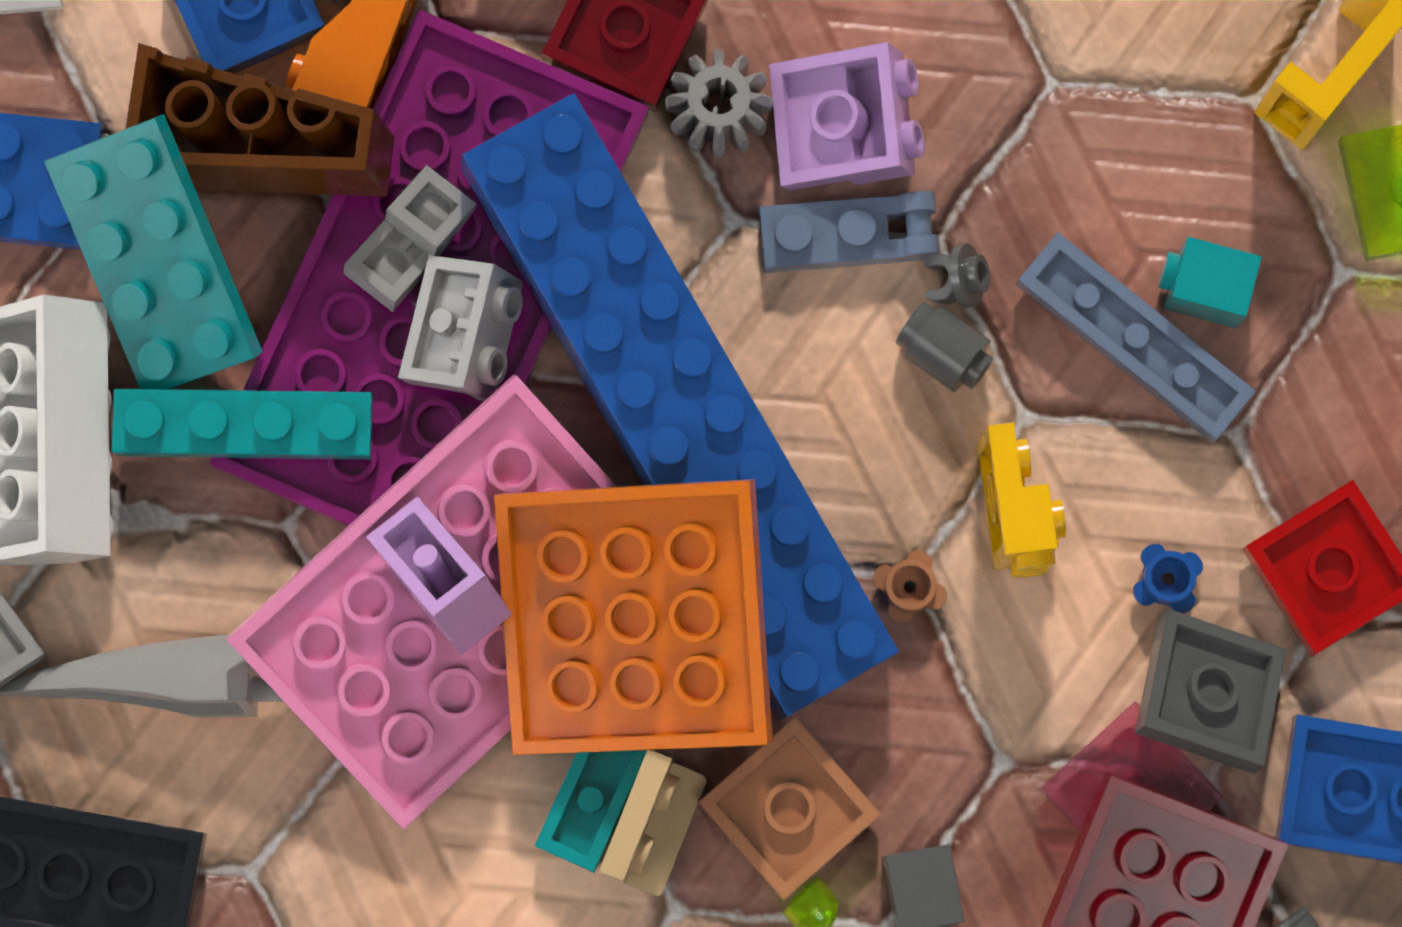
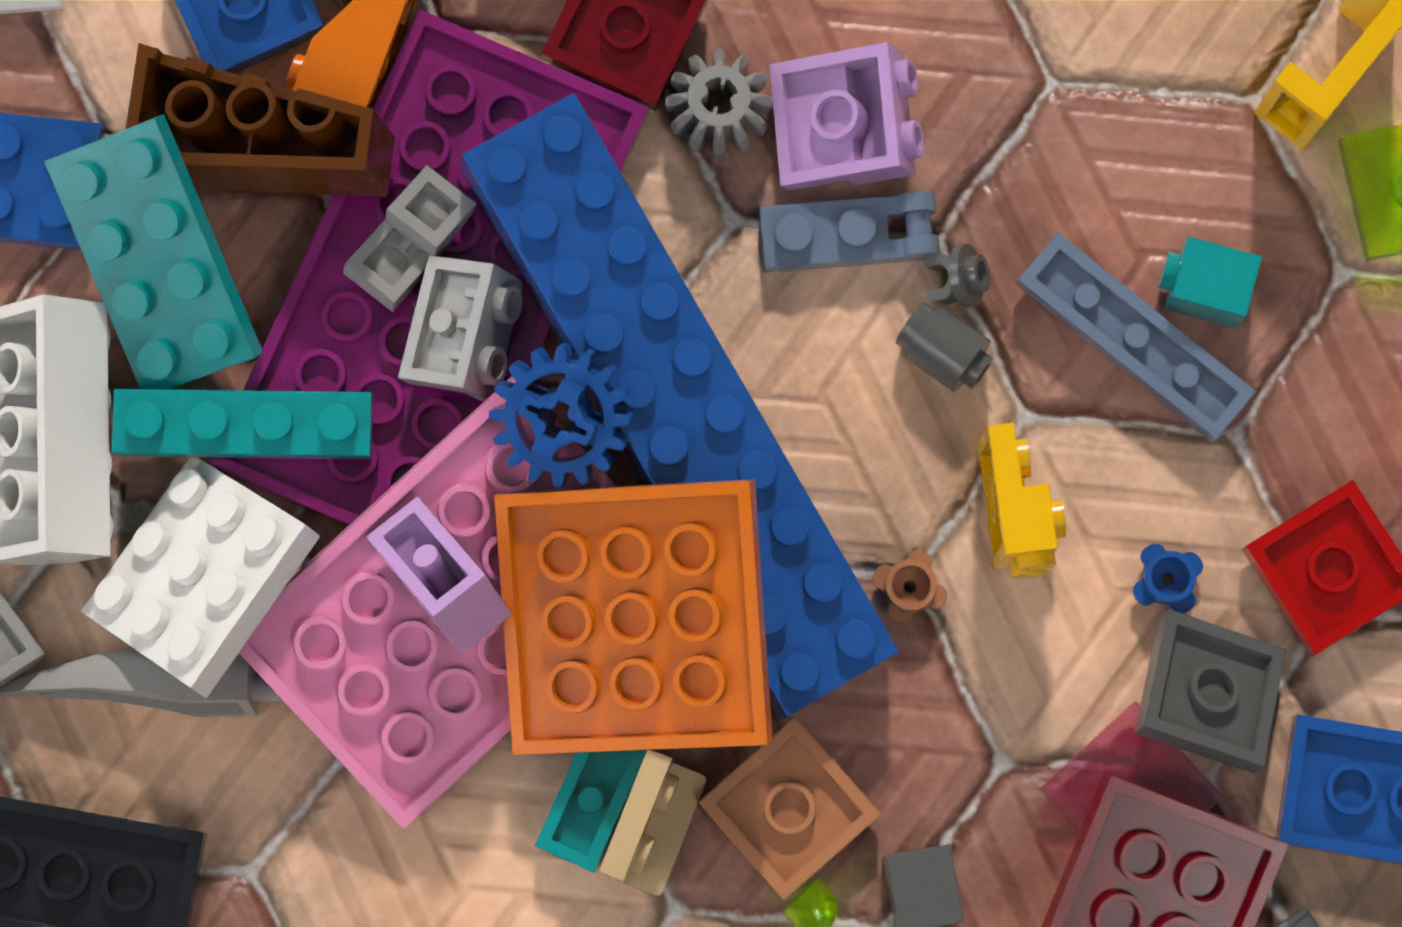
none -> white plate [81,457,320,699]
none -> blue gear [489,343,634,488]

